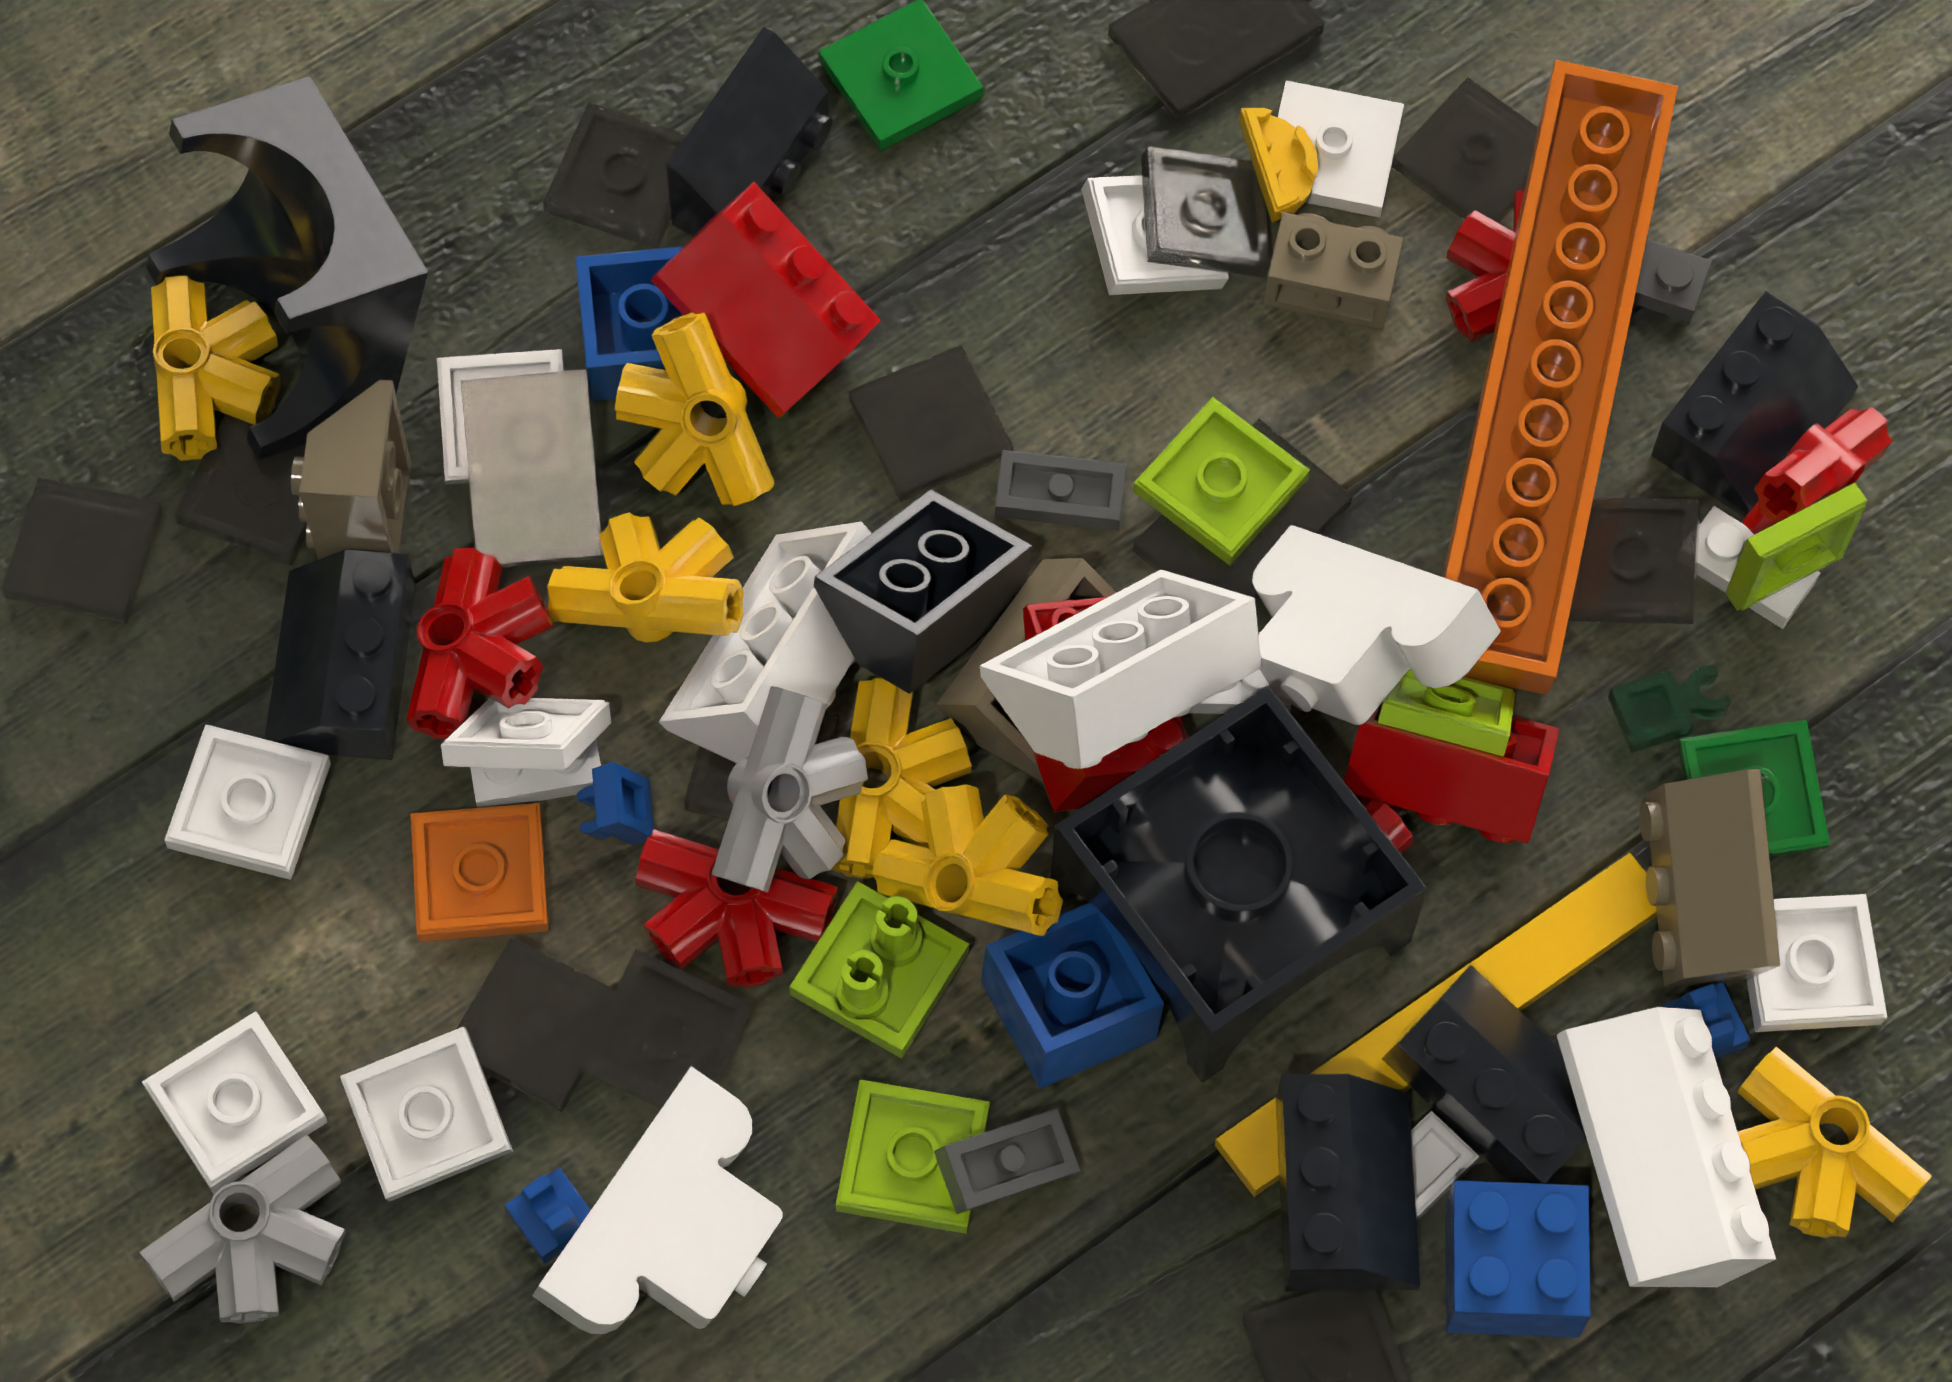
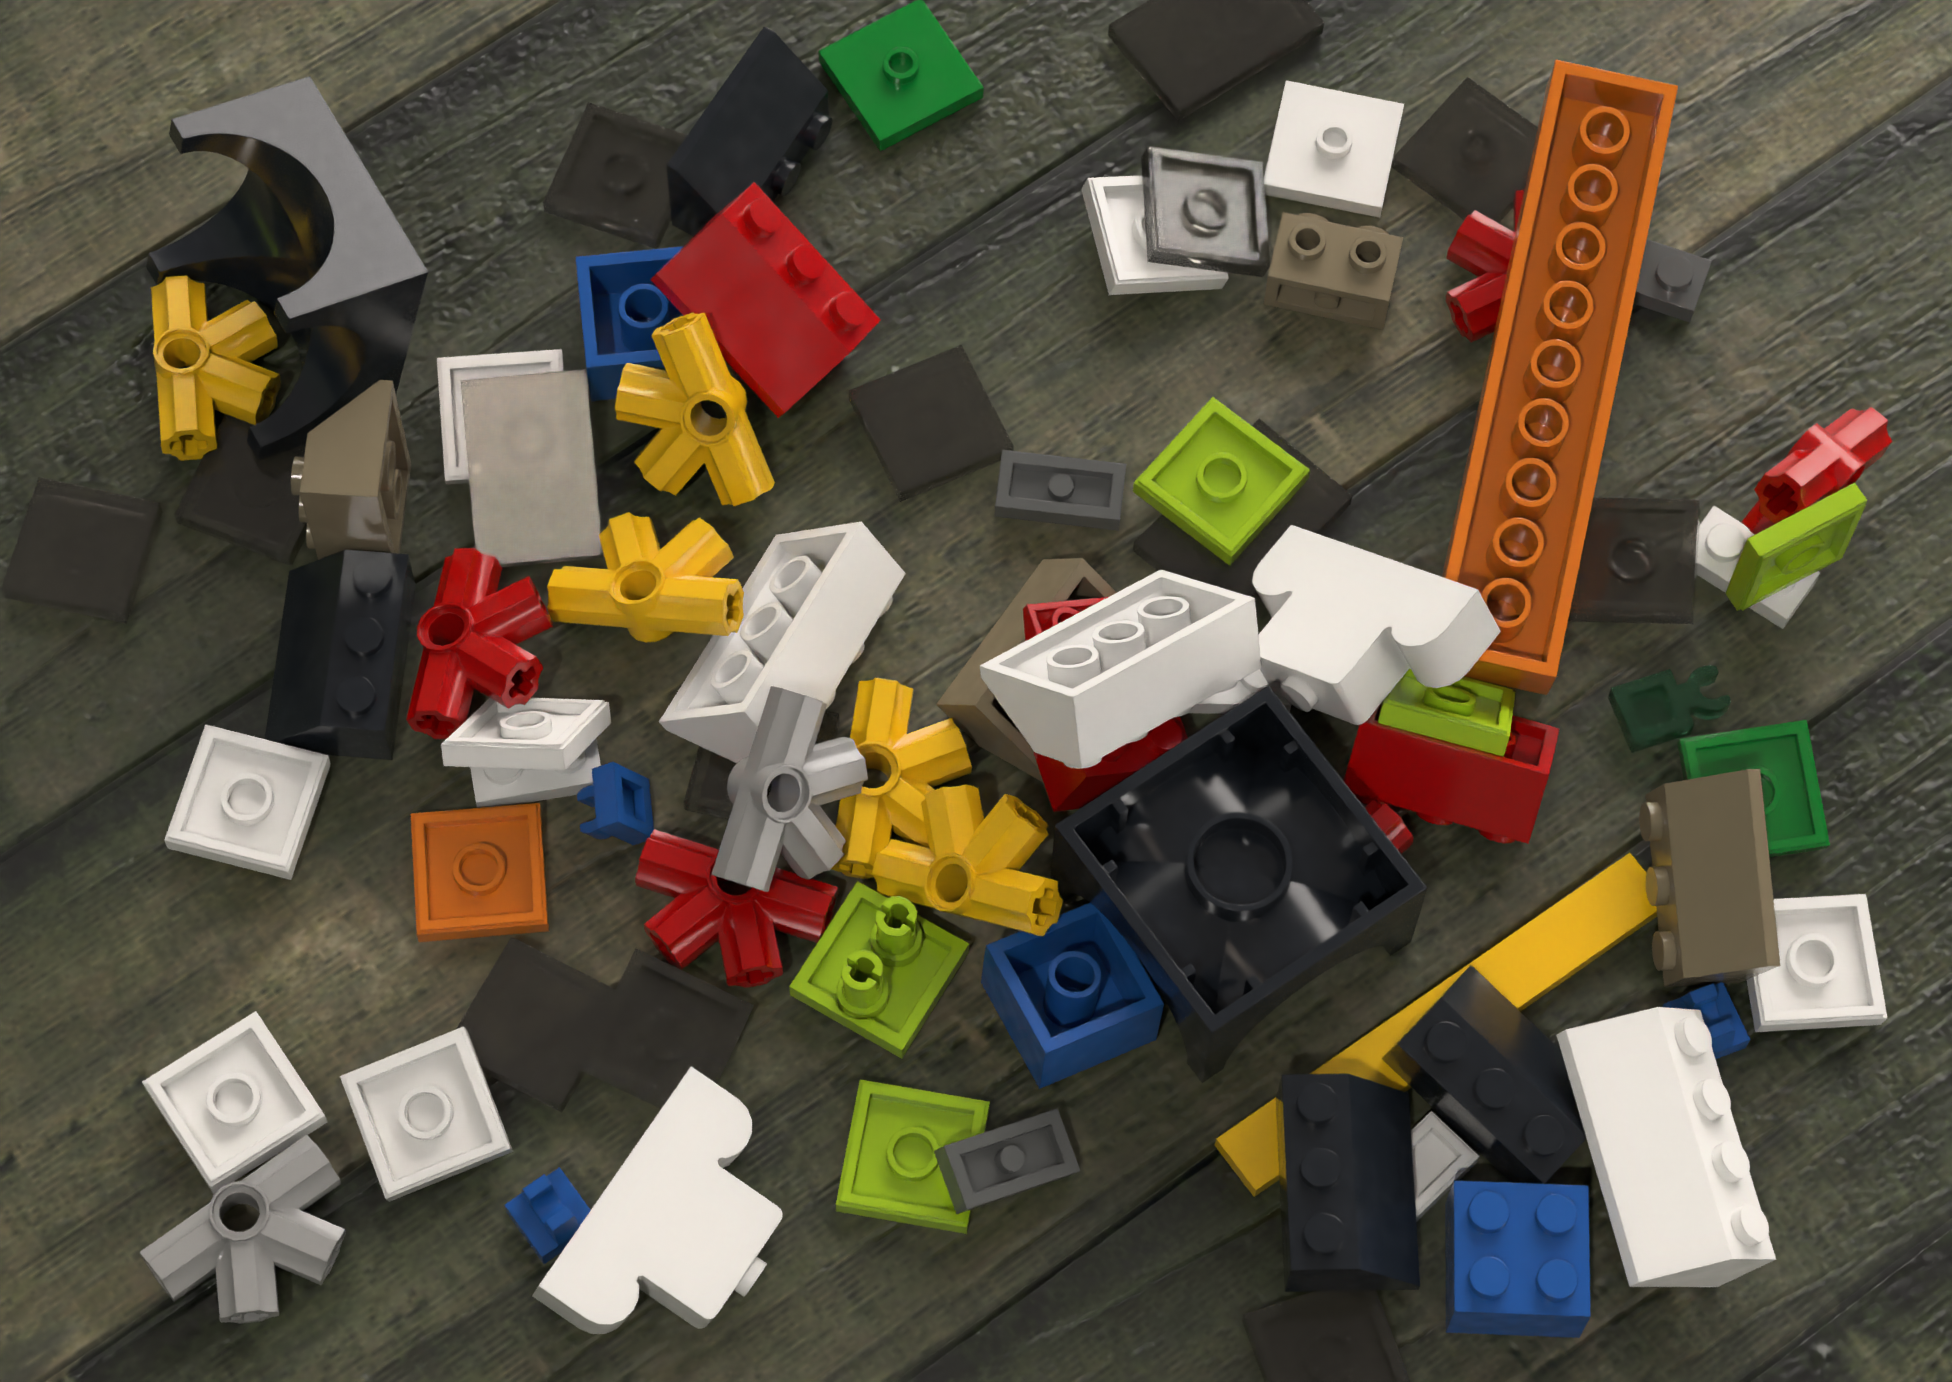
black slope [814,490,1032,694] -> none
yellow tile [1238,108,1318,223] -> none
black slope [1651,291,1858,518] -> none
yellow piece [1737,1047,1932,1238] -> none

